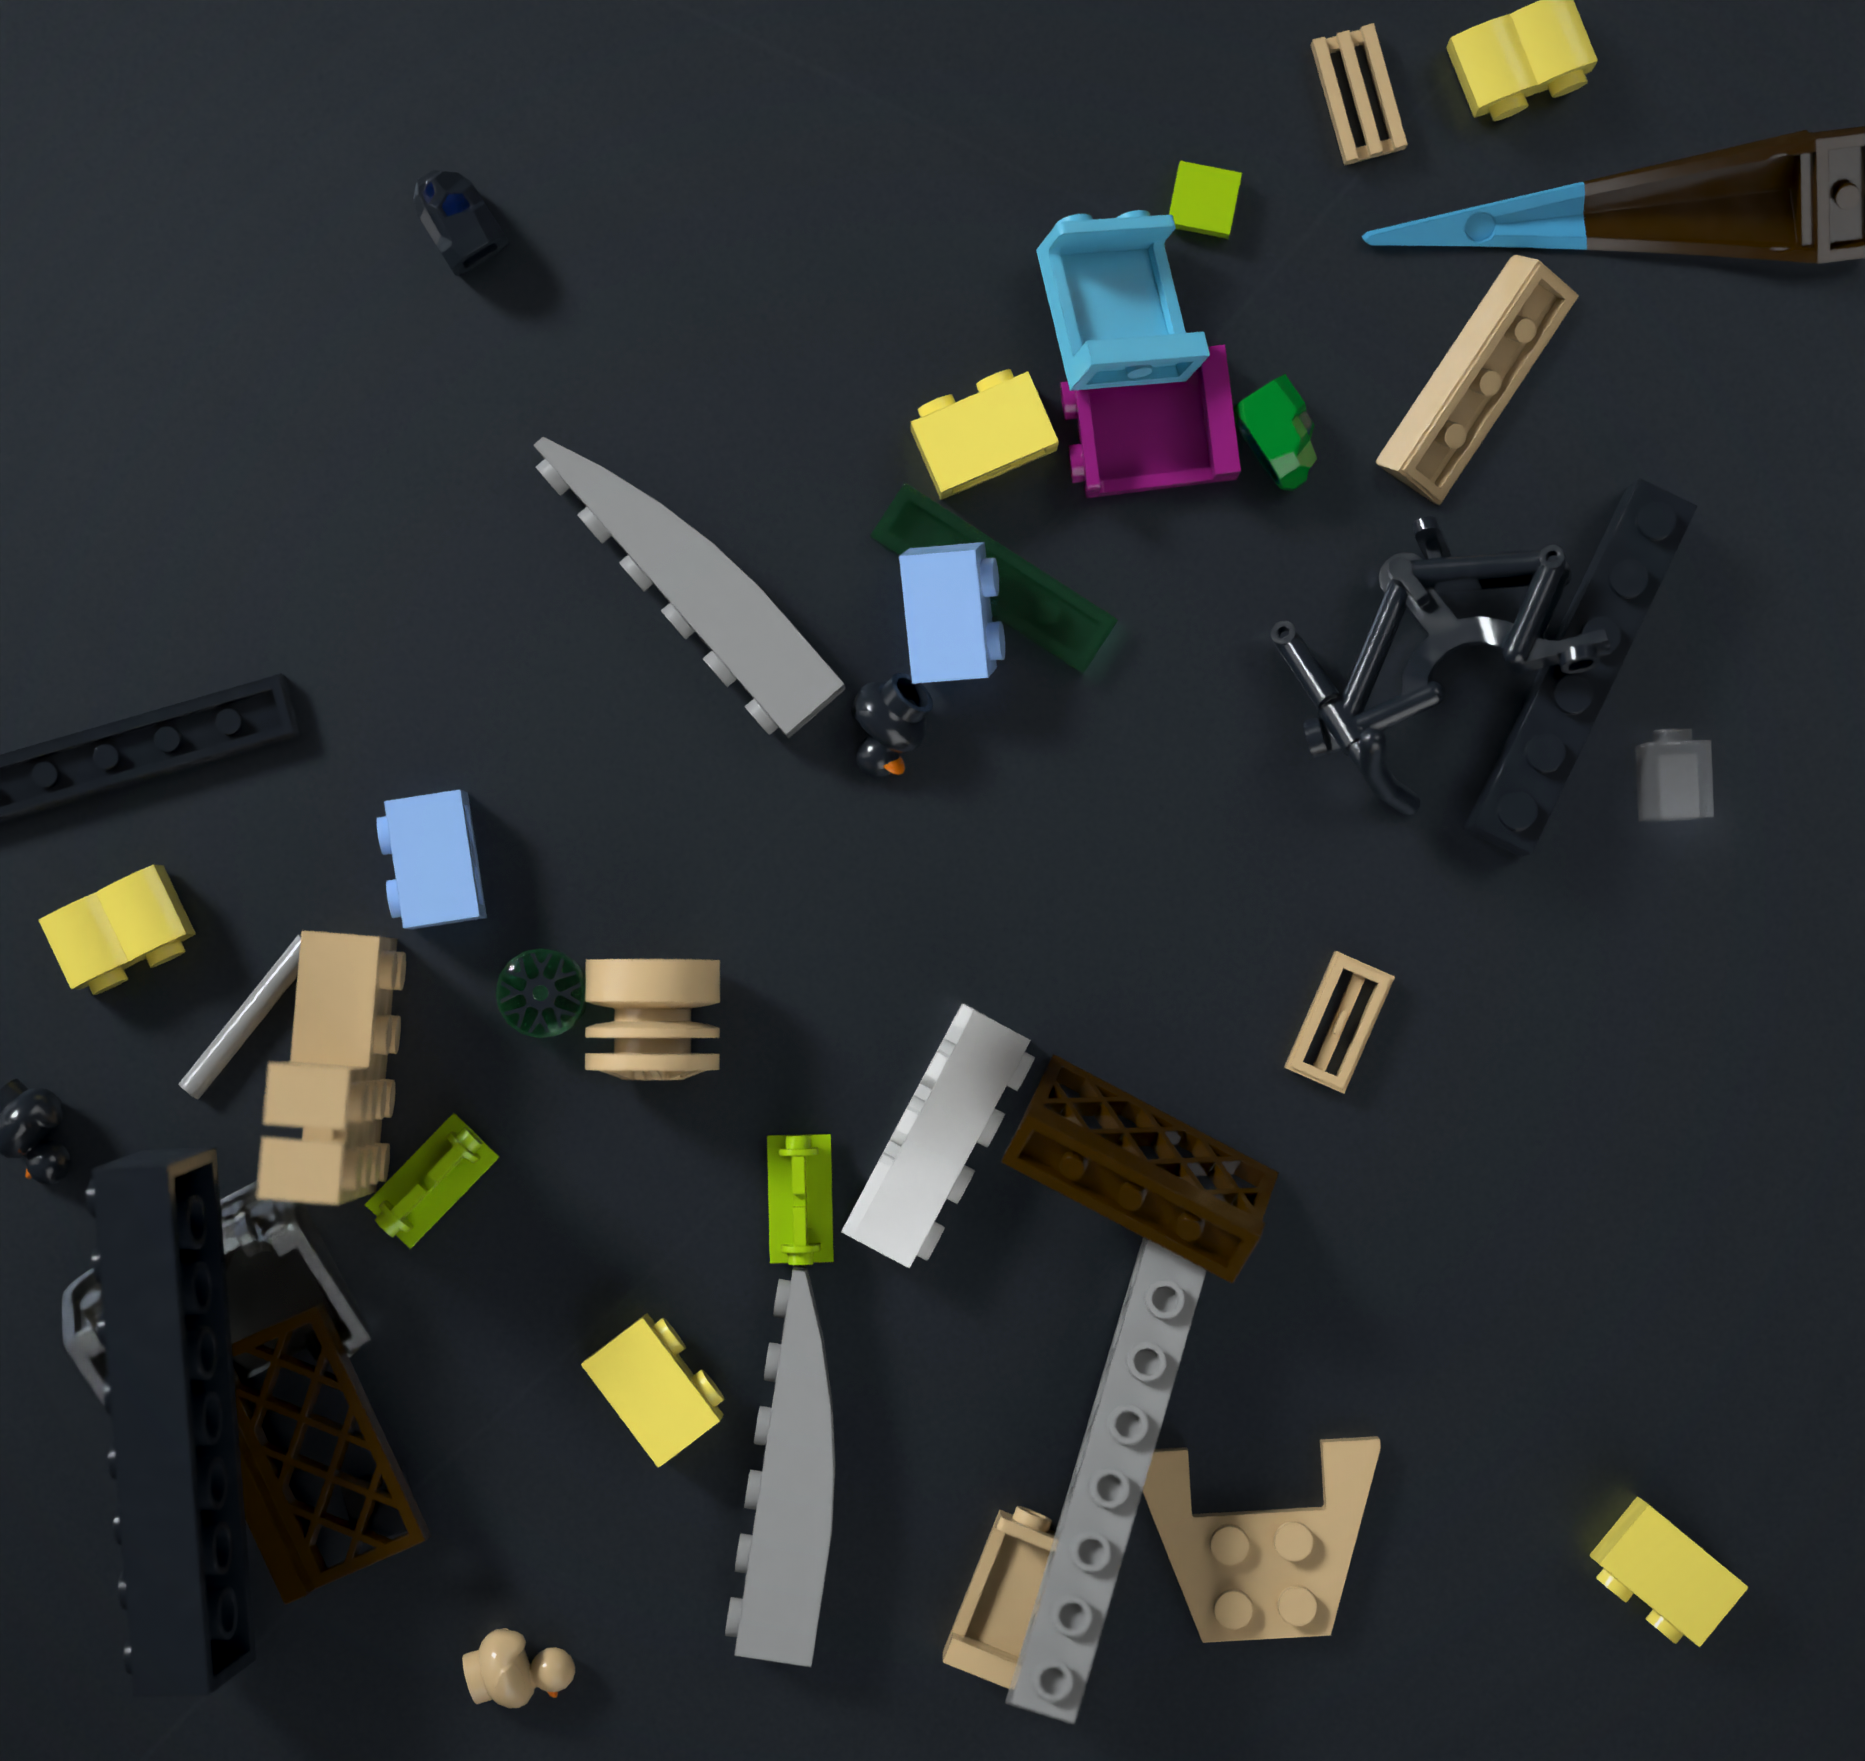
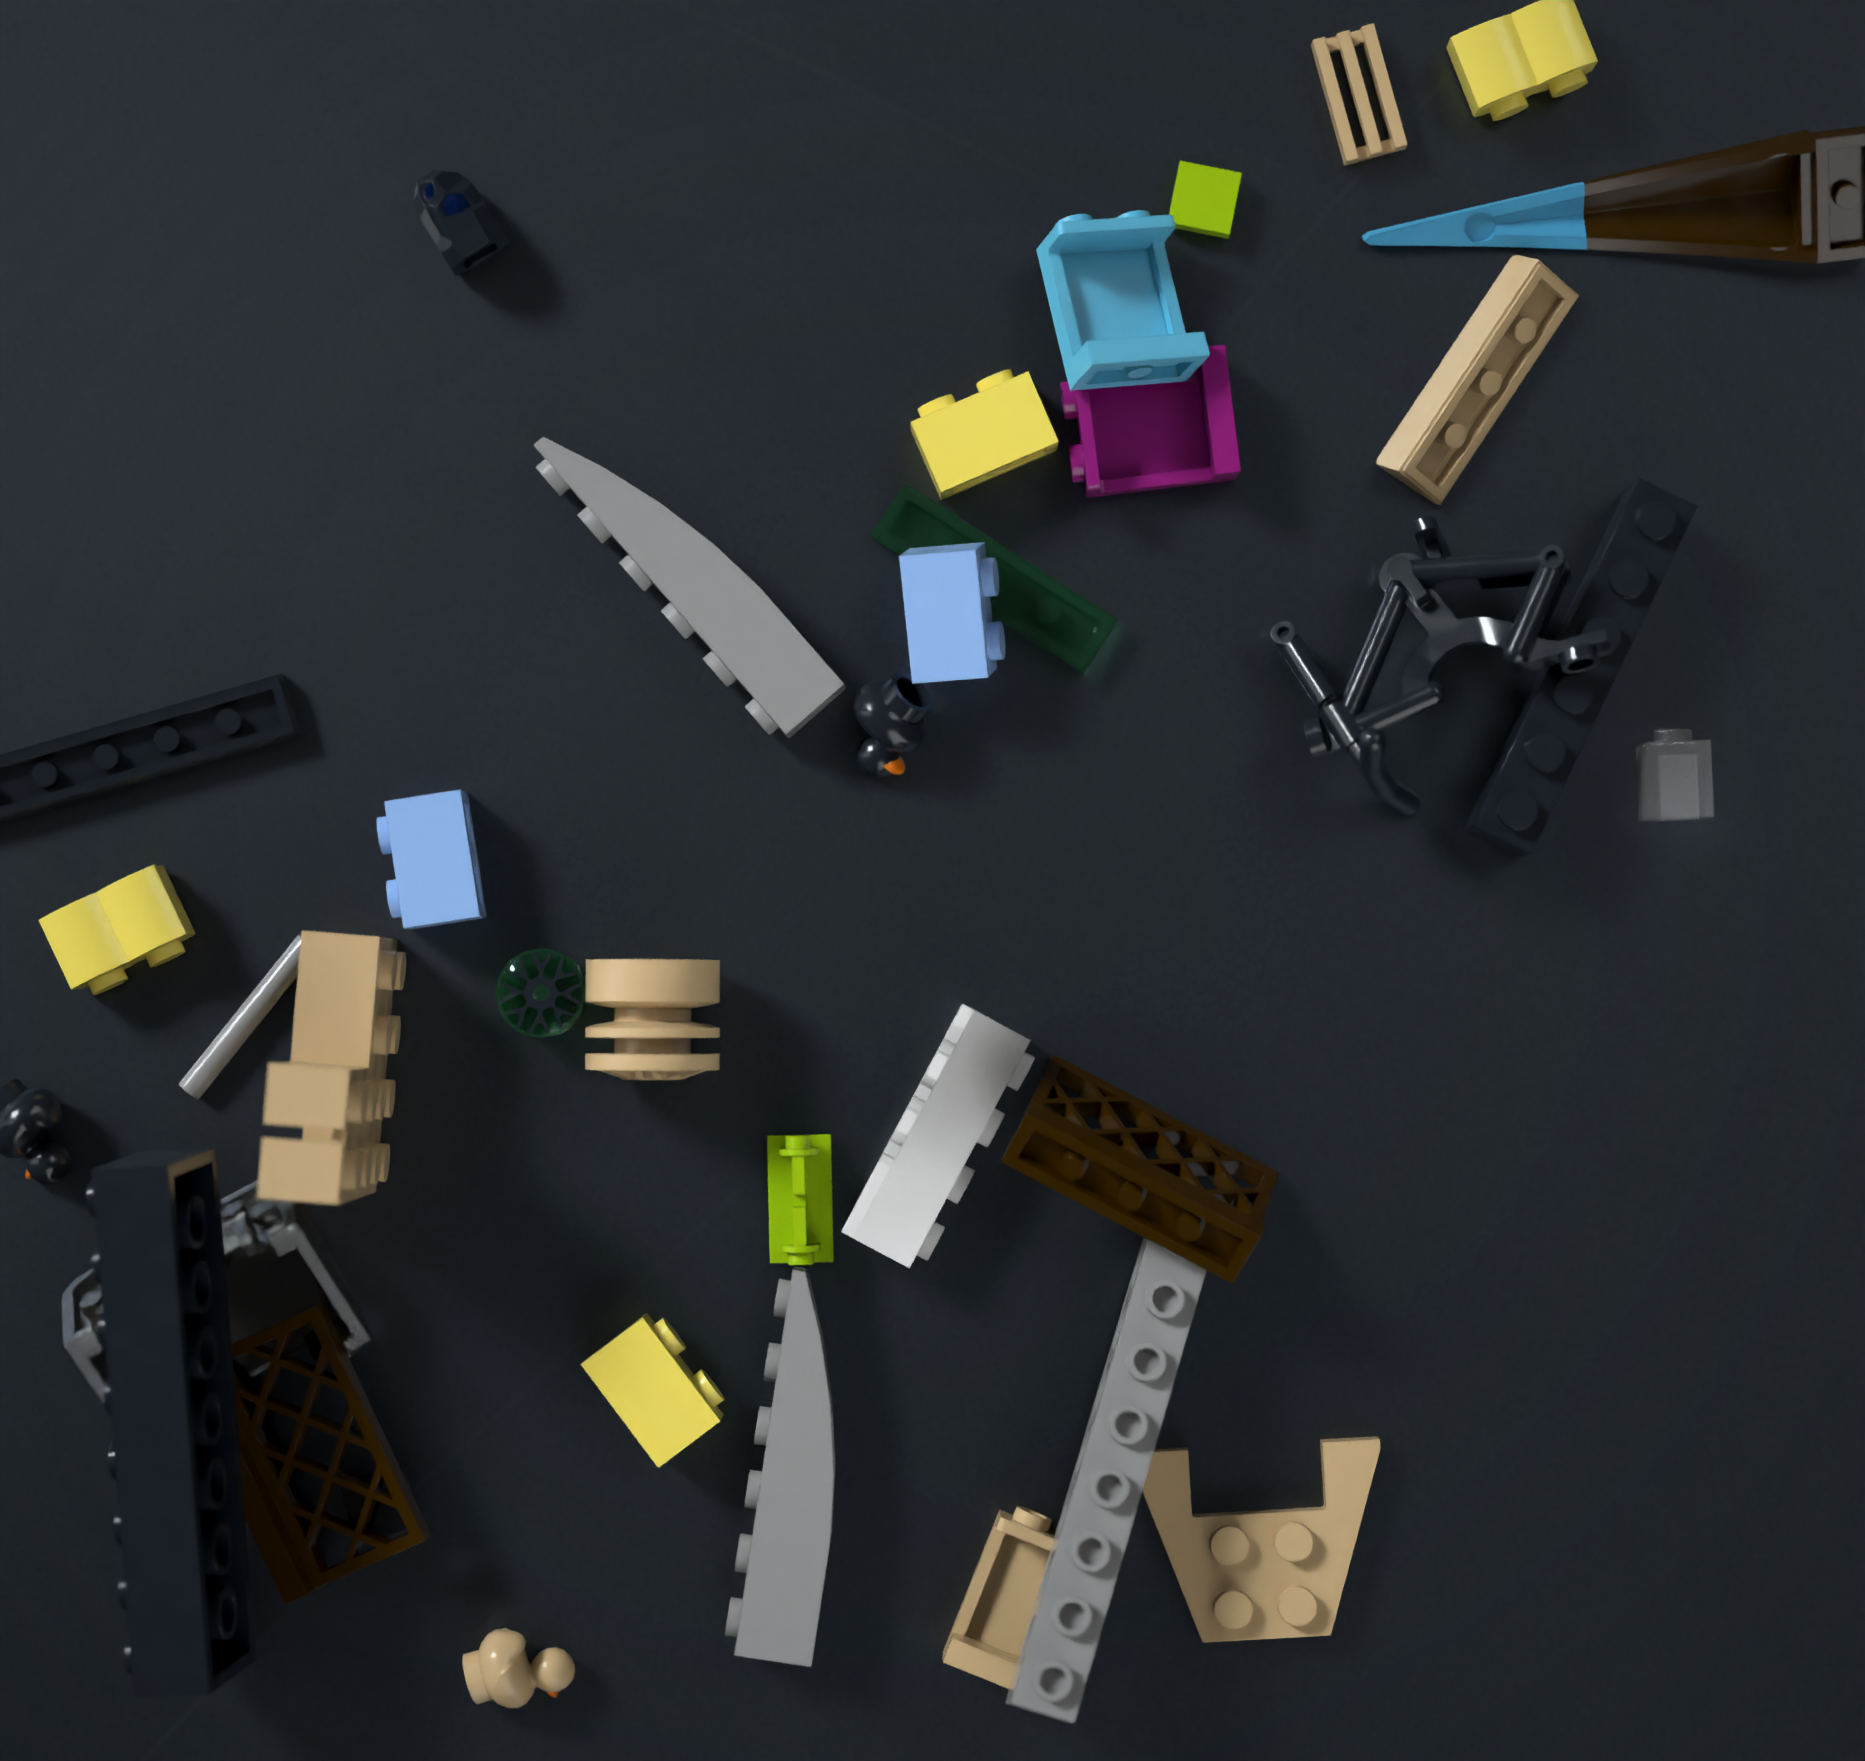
lime hinge [365,1113,500,1249] -> none
green rock [1233,374,1317,490] -> none
tan tile [1284,951,1395,1094] -> none
light yellow brick [1589,1497,1749,1647] -> none

